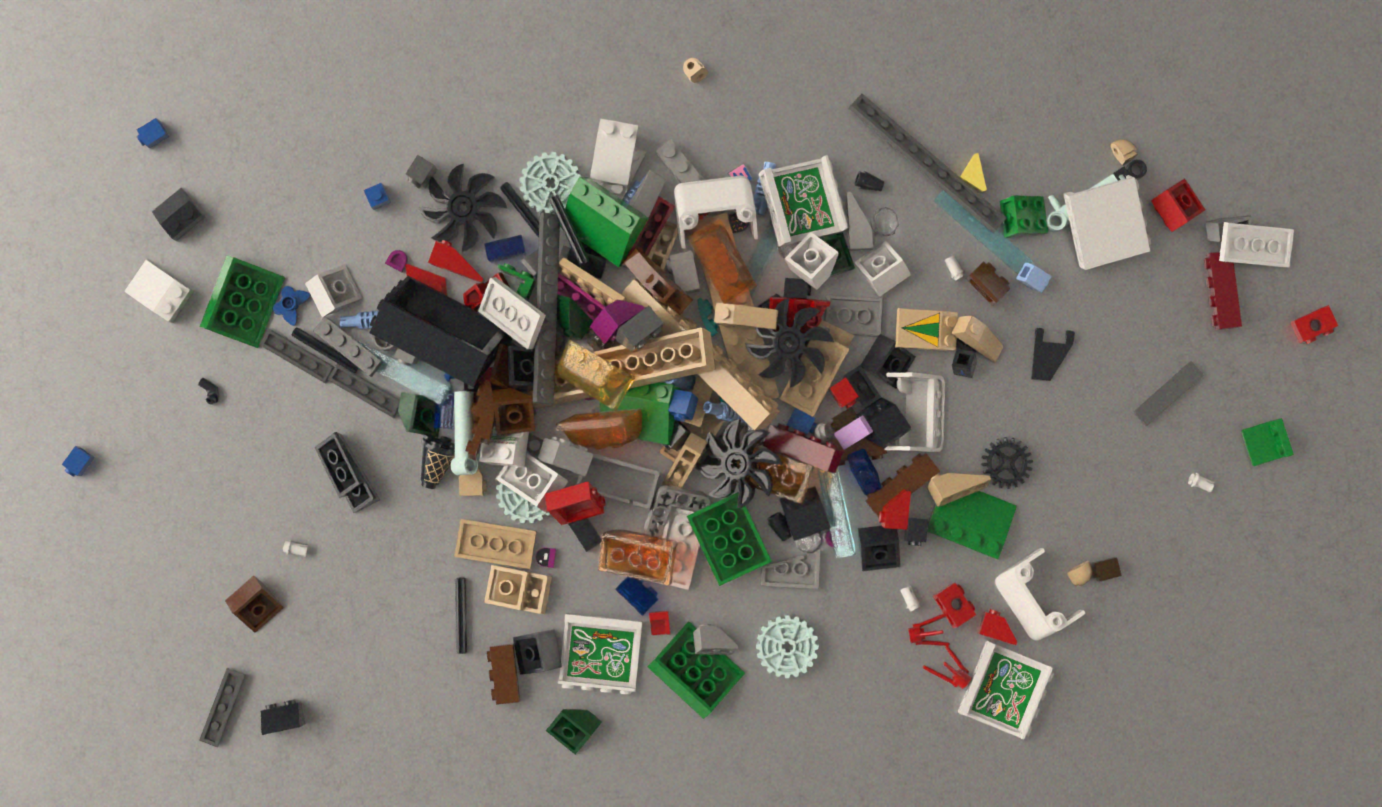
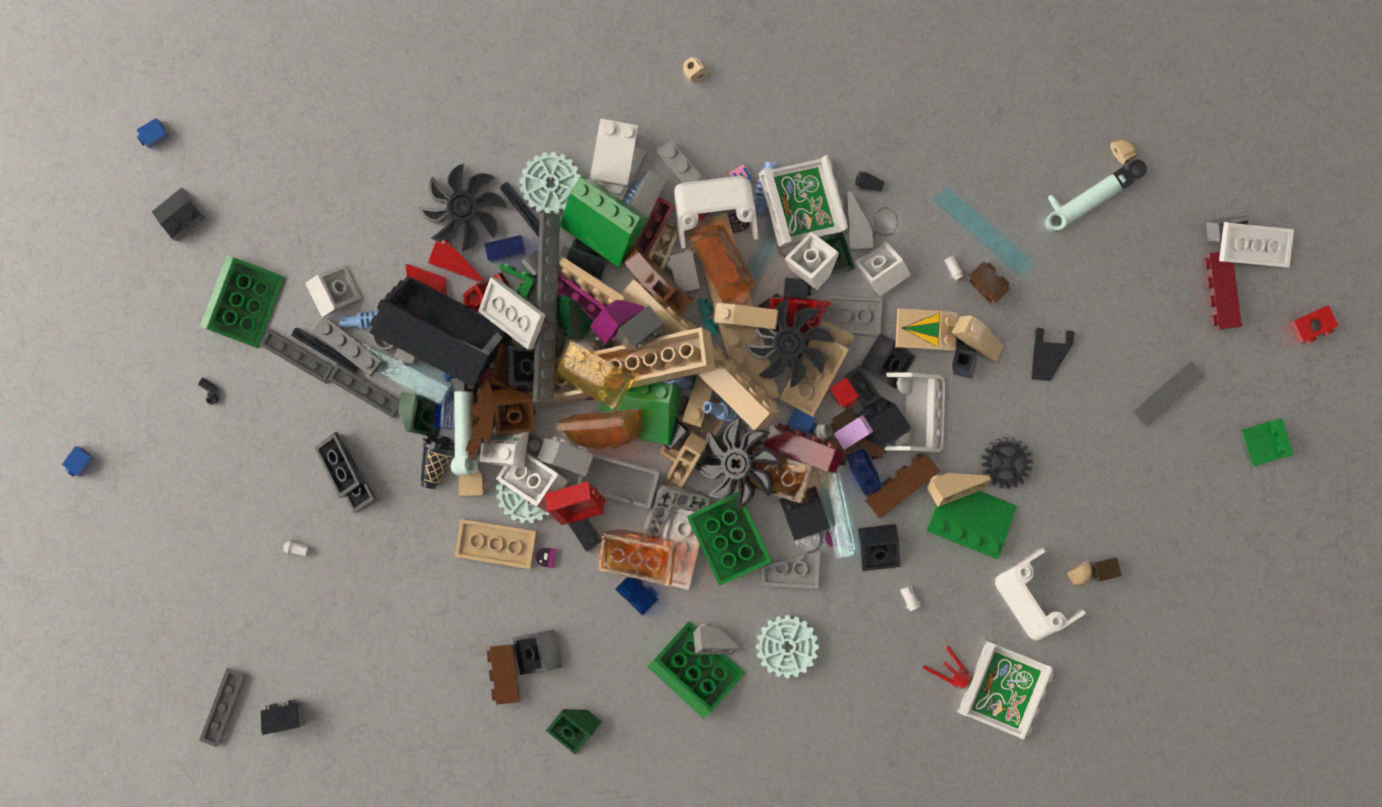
white slope [125,260,194,323] -> none
reddish brown slope [225,576,284,633] -> none
blue animal [273,286,311,326] -> none
blue brick [364,183,391,210] -> none
magenta tile [385,250,408,273] -> none
dark grey brick [406,155,438,189] -> none
black axle [455,578,467,654] -> none
tan slope [484,565,552,614] -> none
black axle [549,195,589,266] -> none
panel [558,614,642,695] -> none
red panel [649,611,670,635] -> none
blue brick [668,390,699,422] -> none
black cone [767,512,792,541] -> none
dark grey plate [849,94,1006,233] -> none
red slope [879,489,911,530] -> none
black brick [904,518,928,546] -> none
red plant [908,614,950,646] -> none
red brick [932,582,976,628] -> none
light yellow slope [960,153,987,193] -> none
red slope [978,609,1017,645] -> none
green bracket [999,195,1048,238] -> none
light blue brick [1016,262,1051,293] -> none
white panel [1064,175,1151,270] -> none
red slope [1151,178,1206,232] -> none
white pin [1188,473,1215,493] -> none

